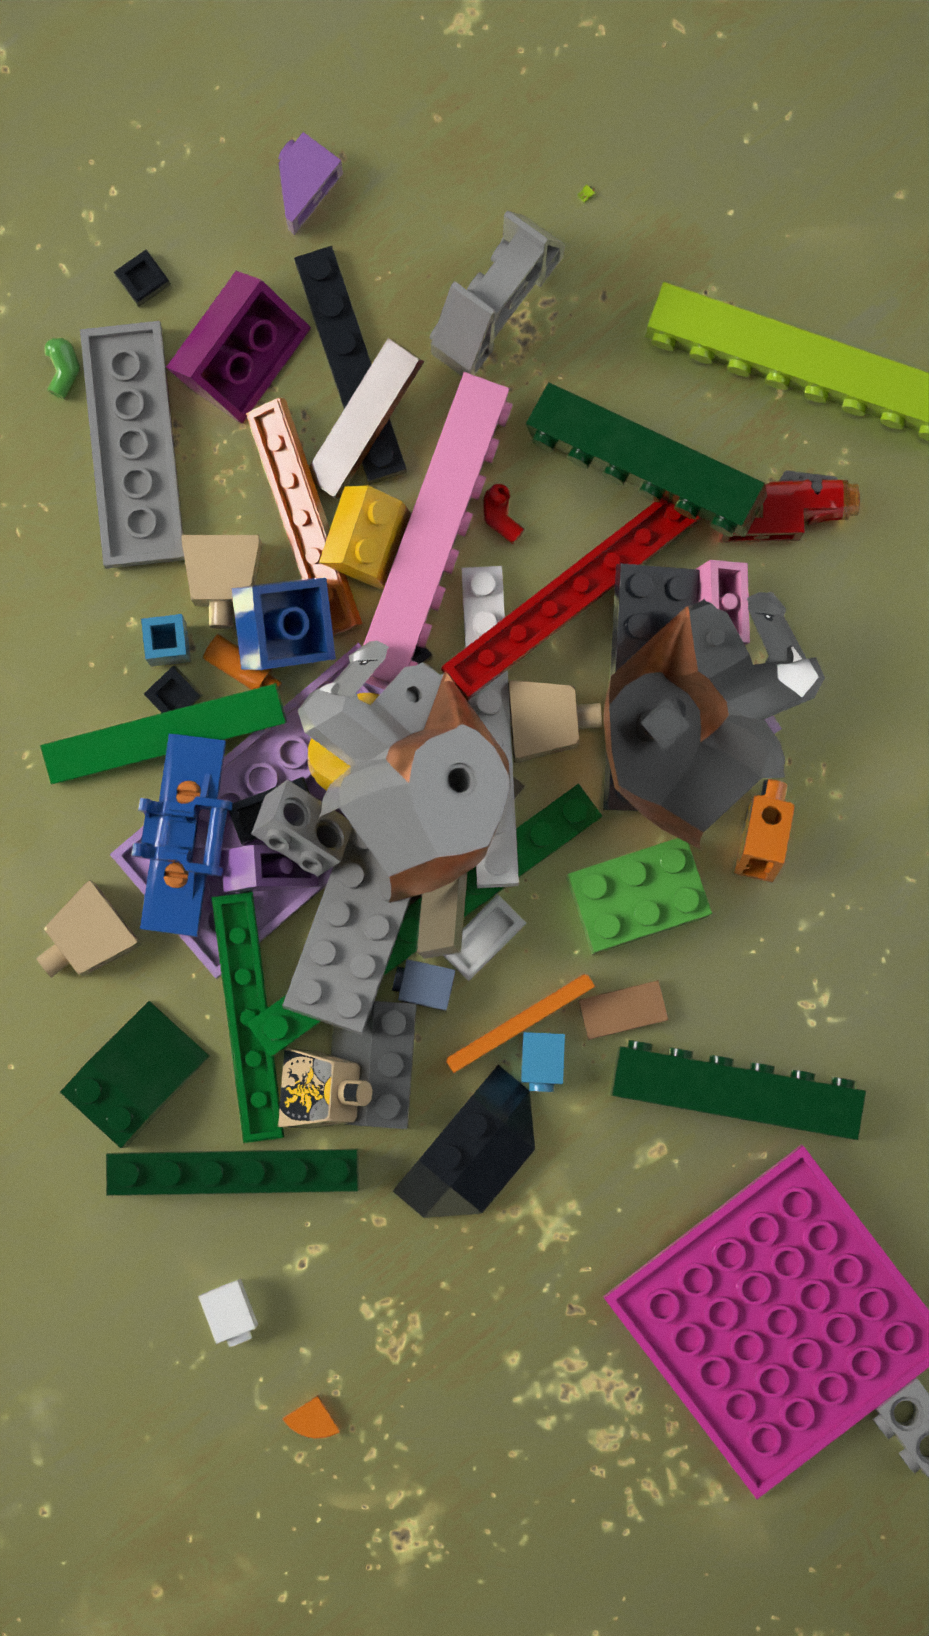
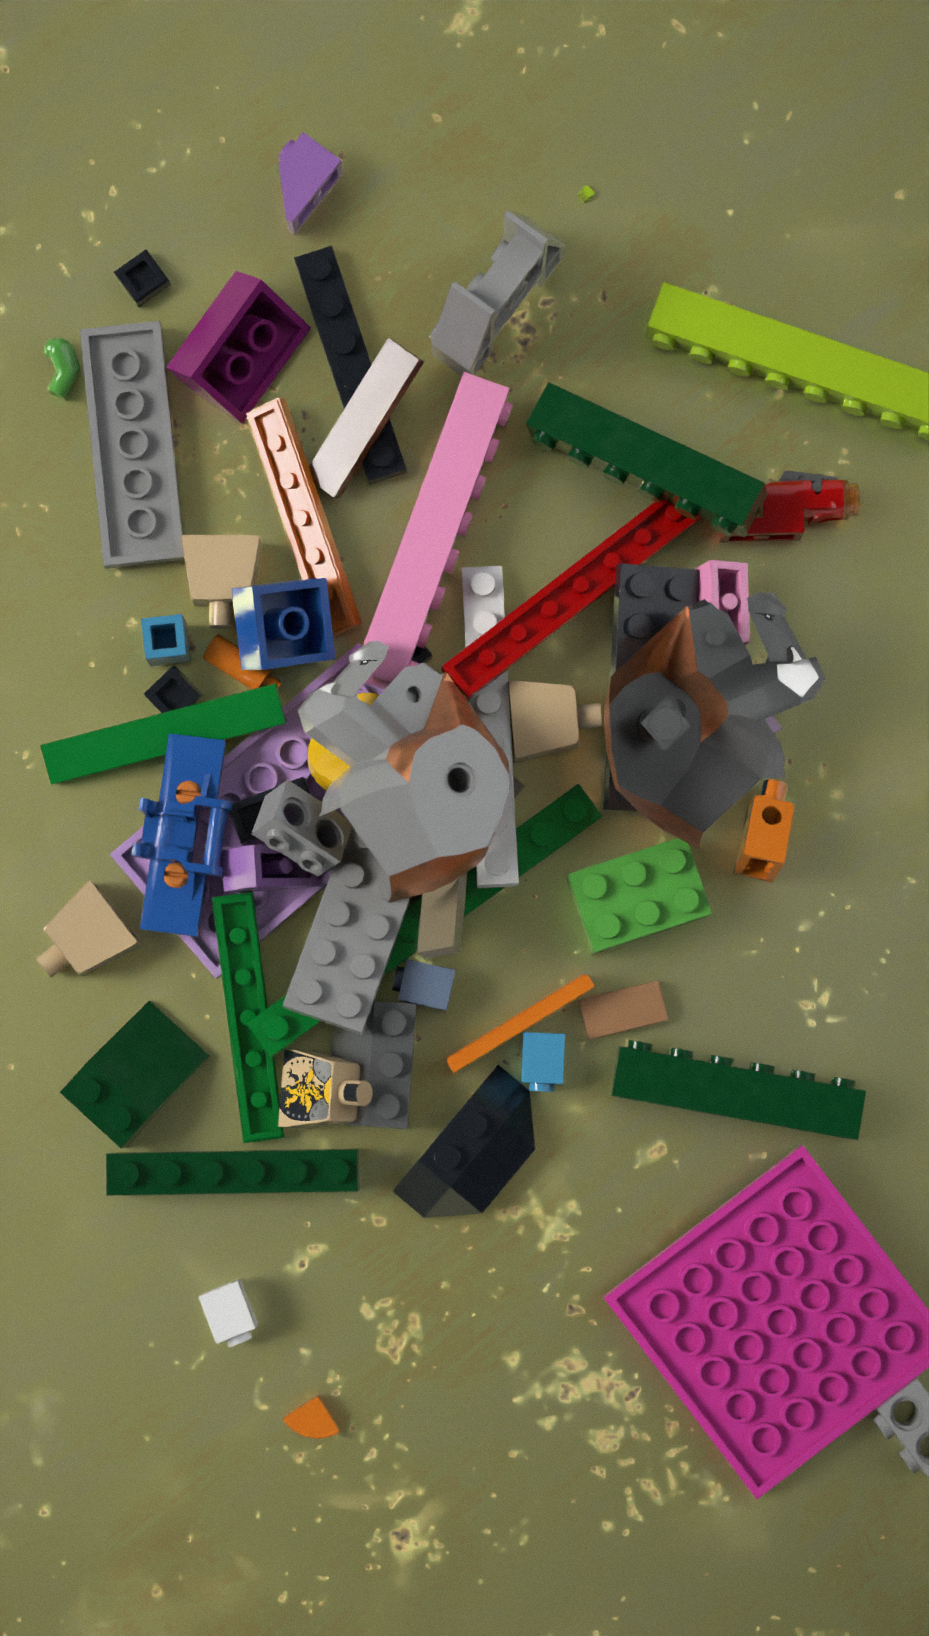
yellow slope [319,486,412,591] -> none
white tile [443,894,526,981] -> none
red arm [483,483,525,545] -> none

